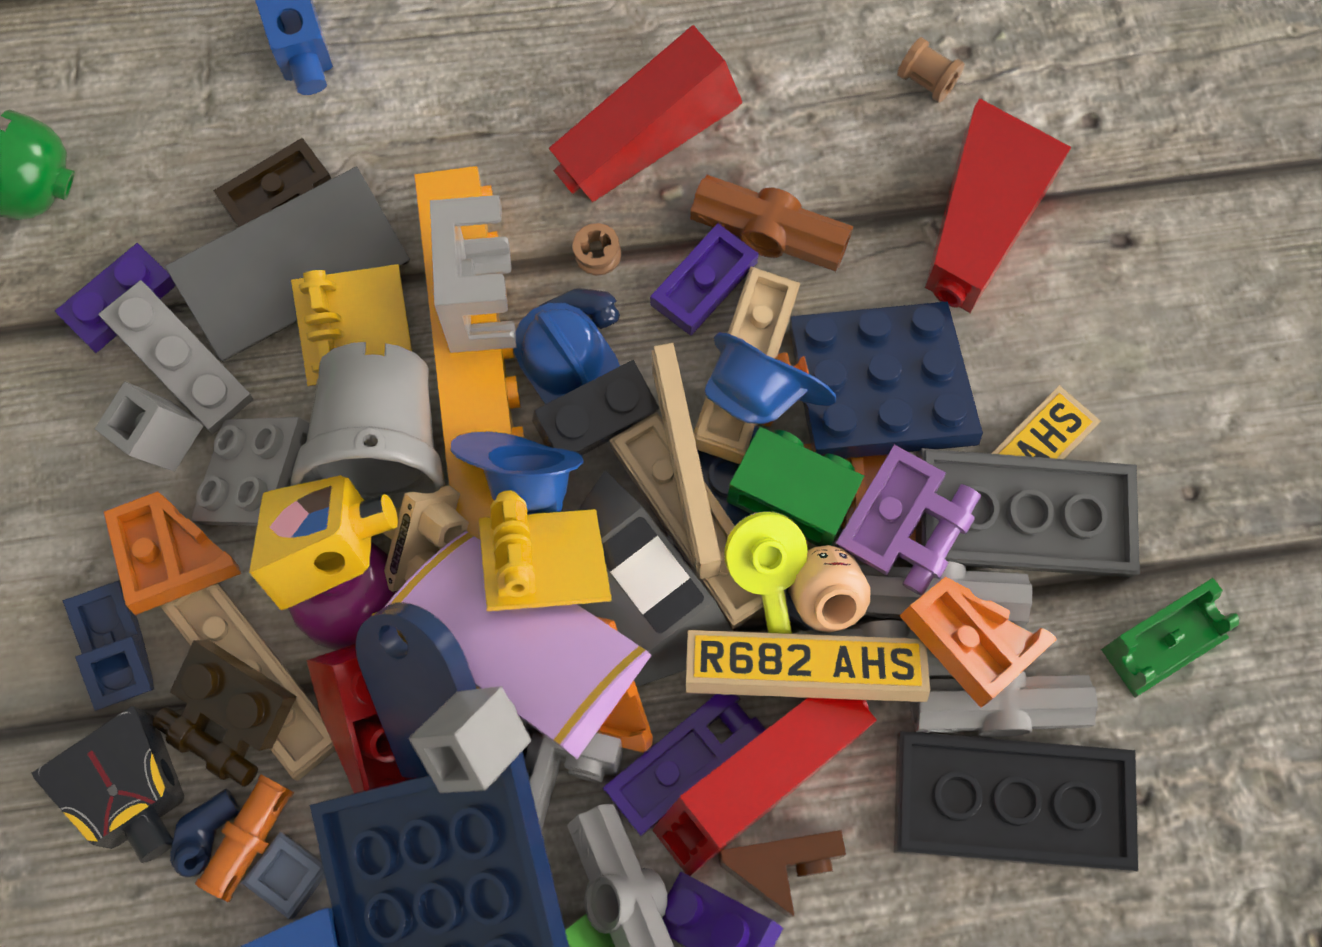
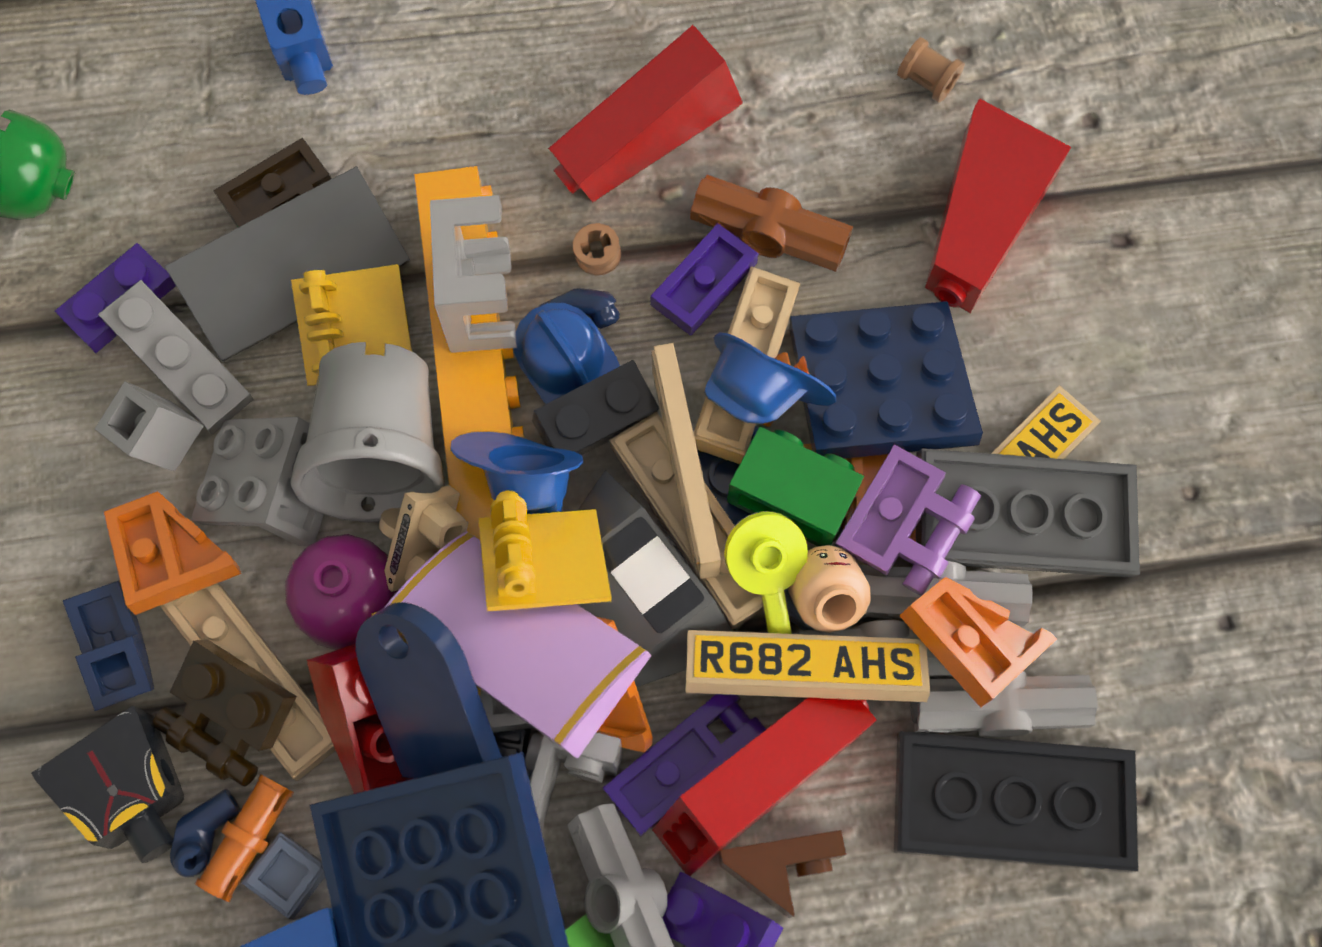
yellow torso [249,475,398,610] -> none
light grey brick [409,686,531,793] -> none
green hinge [1101,578,1239,697] -> none

